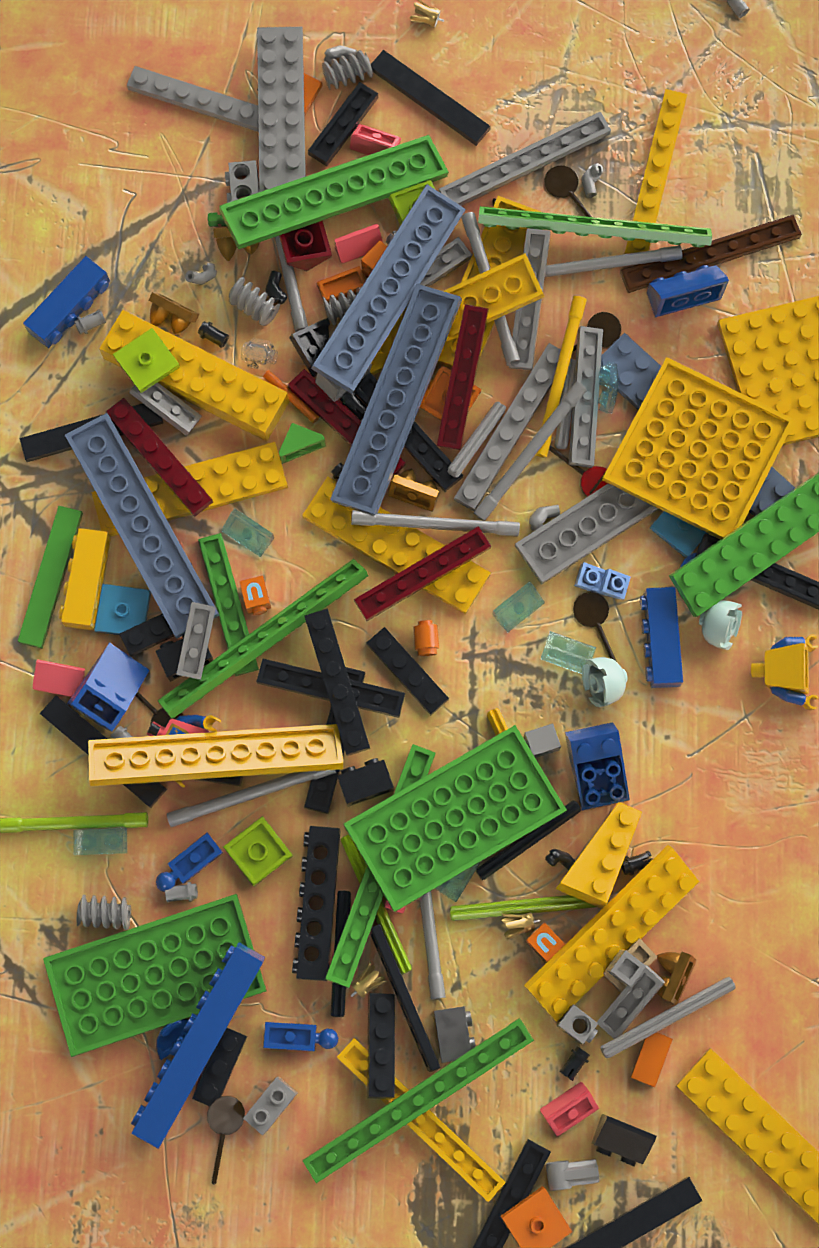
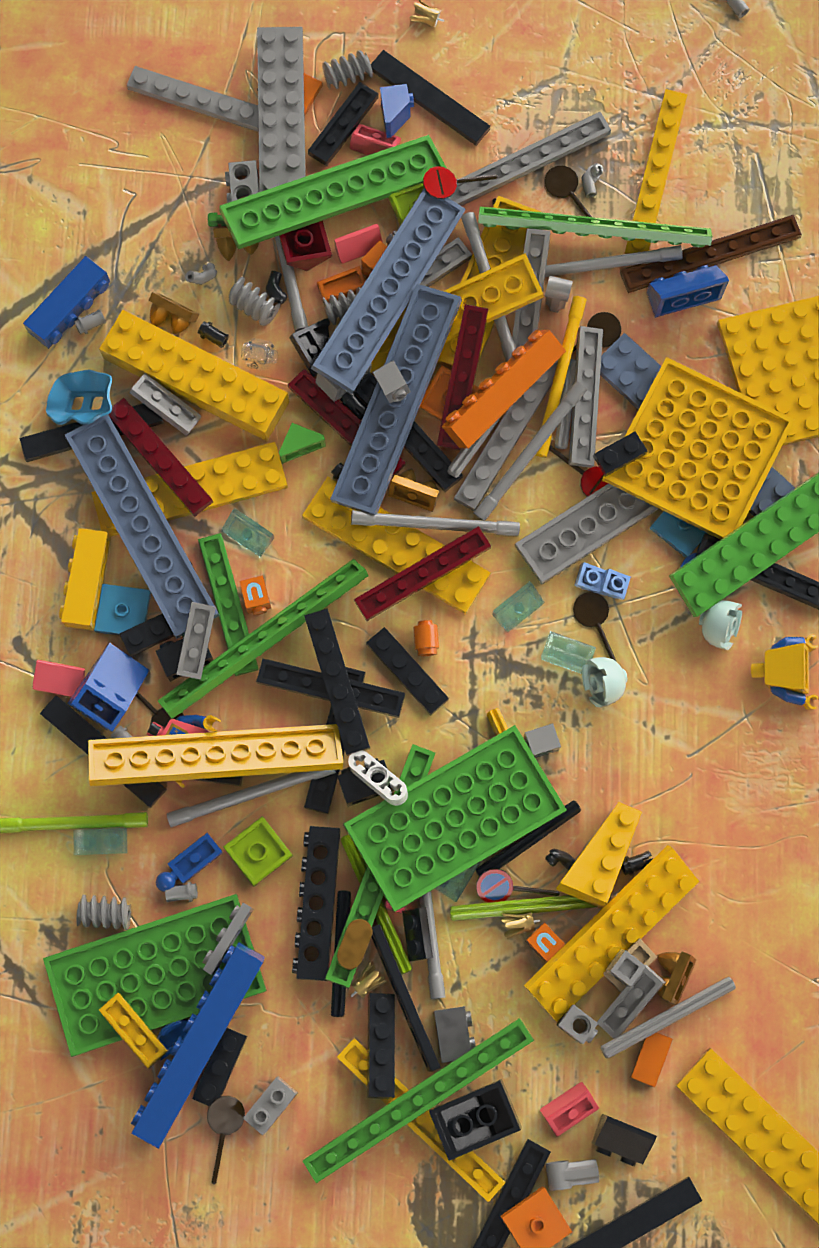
bright green tile [18,506,83,649] -> none
lime plate [113,328,180,393] -> none
orange bar [263,370,319,423] -> none
blue plate [263,1022,338,1051] -> none
light grey arm [324,45,357,64] -> none
light grey arm [529,505,560,531] -> none
black pin [559,1046,590,1081] -> none
blue slope [565,722,630,810] -> none
clear light blue slope [598,362,619,413] -> none
blue brick [640,587,683,688] -> none
none -> dark azure piece [46,370,112,425]
none -> yellow tile [99,993,168,1069]
none -> light grey plate [202,903,254,975]
none -> pearl gold tile [337,919,372,970]
none -> white beam [348,750,408,806]
none -> light grey brick [373,360,411,403]
none -> slope [380,84,414,138]
none -> black plate [402,907,433,962]
none -> red piece [423,166,498,199]
none -> black slope [429,1079,522,1161]
none -> orange brick [441,329,566,449]
none -> piece [476,868,560,903]
none -> light grey piece [545,276,573,313]
none -> black plate [593,431,648,477]

